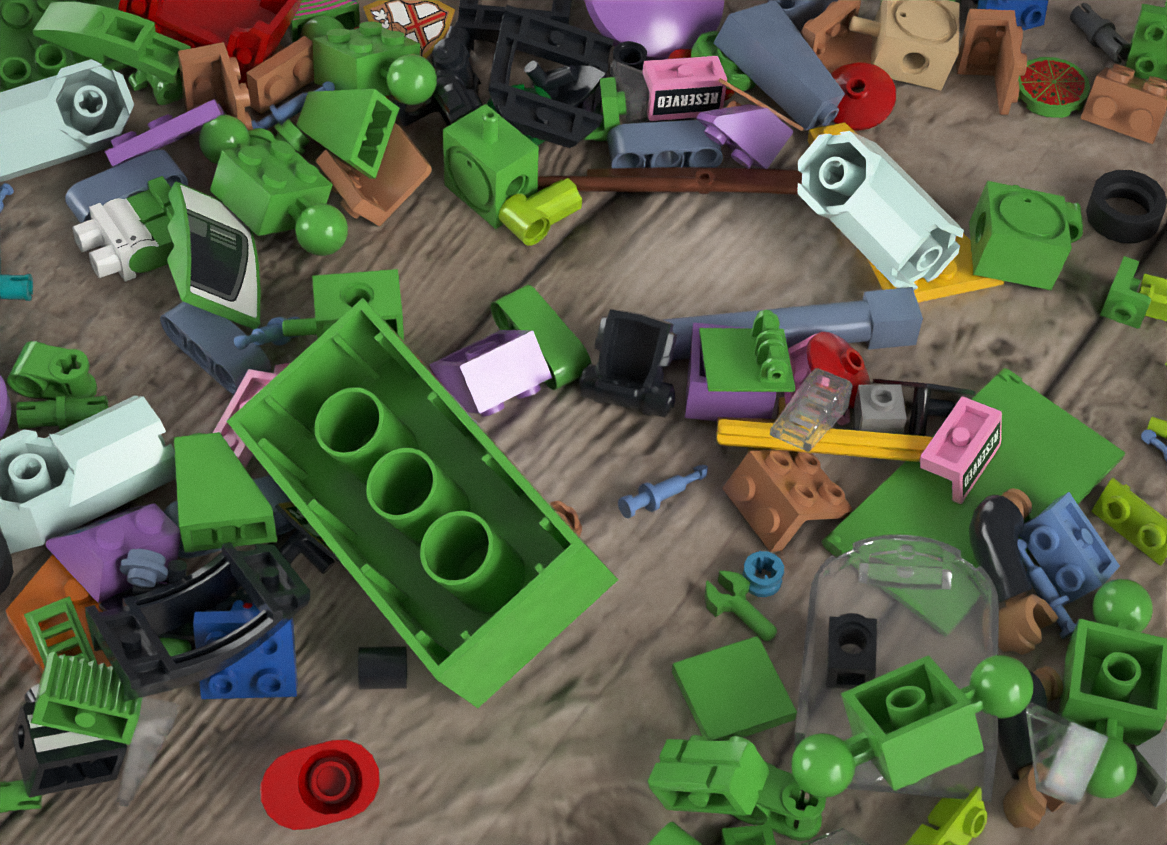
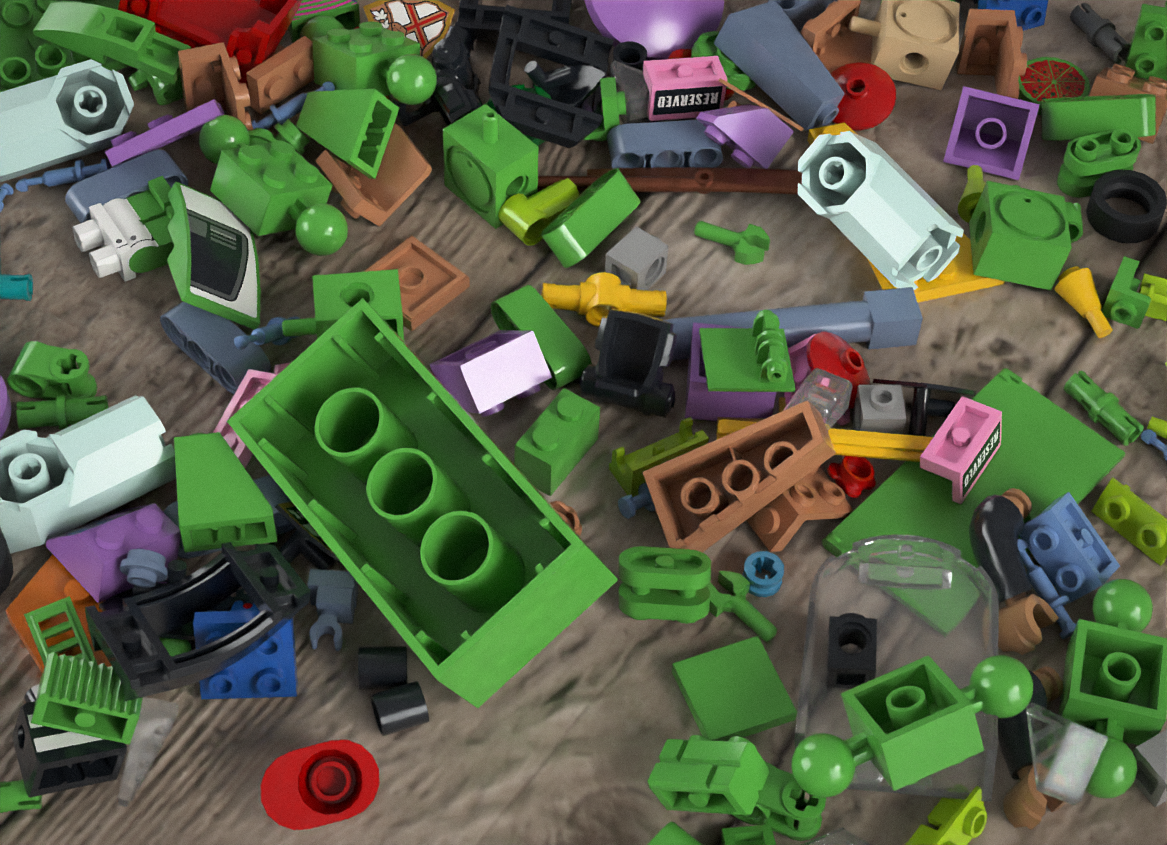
none -> medium blue piece [16,158,111,192]
none -> sand blue piece [308,569,359,651]
none -> nougat tile [363,235,470,331]
none -> black beam [370,681,429,736]
none -> bright green brick [514,388,600,496]
none -> bright green beam [541,168,641,268]
none -> yellow pin [541,272,667,327]
none -> light grey brick [605,226,668,290]
none -> lime hinge [609,417,709,497]
none -> bright green brick [618,546,711,624]
none -> nougat wedge [642,400,836,553]
none -> bright green bar [694,221,770,265]
none -> red plate [827,456,876,498]
none -> medium lavender slope [943,86,1040,180]
none -> lime cone [958,165,986,223]
none -> bright green beam [1041,94,1156,141]
none -> yellow cone [1054,266,1113,338]
none -> bright green brick [1057,129,1141,198]
none -> bright green pin [1064,370,1144,446]

